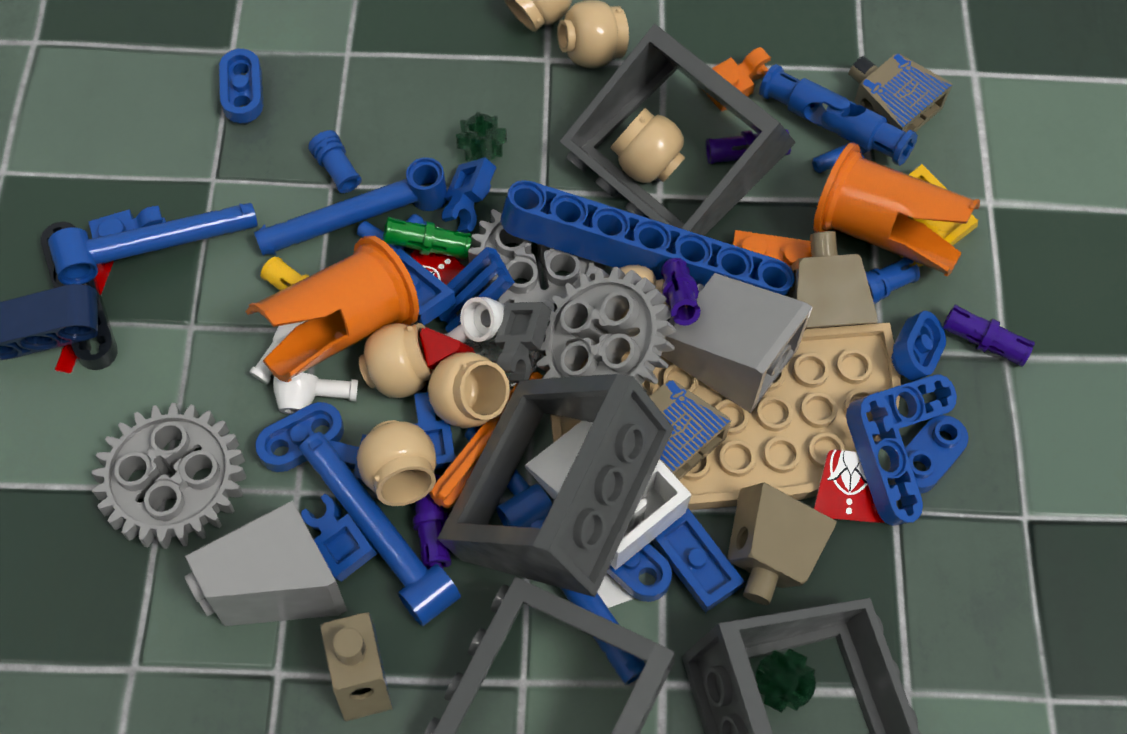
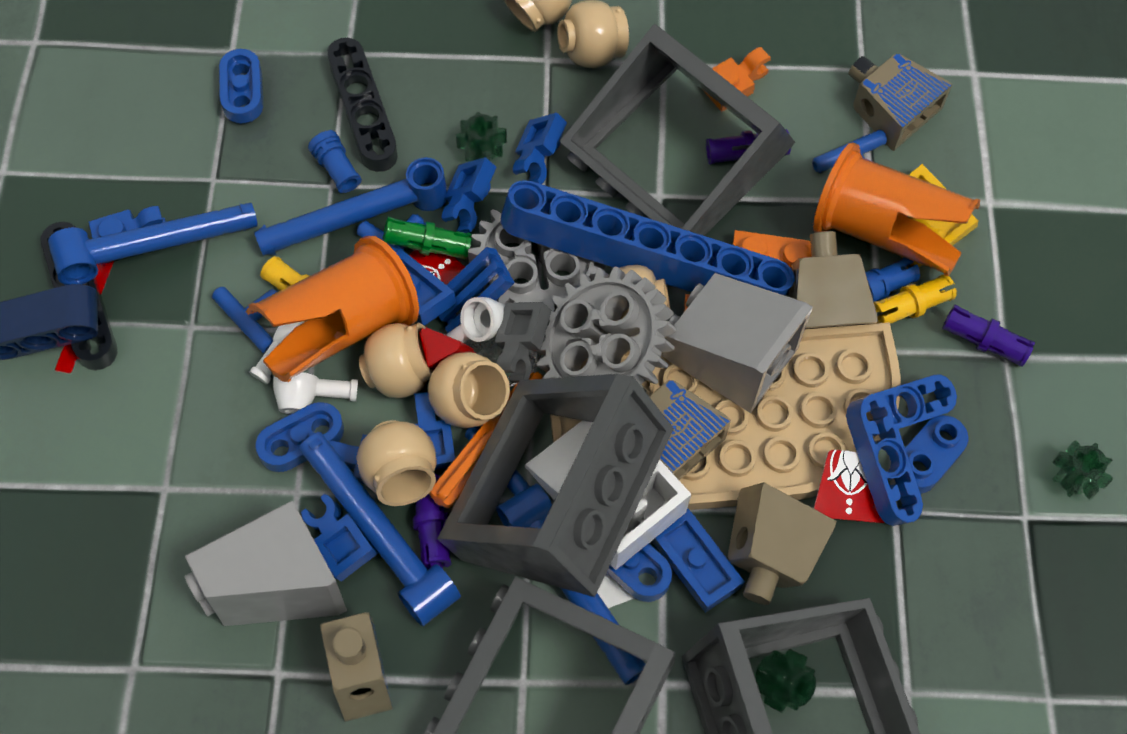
light grey gear [92,403,246,549] -> none
tan piece [610,108,685,183] -> none
dark purple pin [661,258,701,326] -> none
blue piece [759,64,918,166] -> none
blue plate [891,310,946,381] -> none
none -> blue piece [212,287,277,353]
none -> black beam [327,37,398,172]
none -> blue plate [513,112,567,184]
none -> yellow pin [874,274,957,324]
none -> clear green gear [1053,441,1113,500]

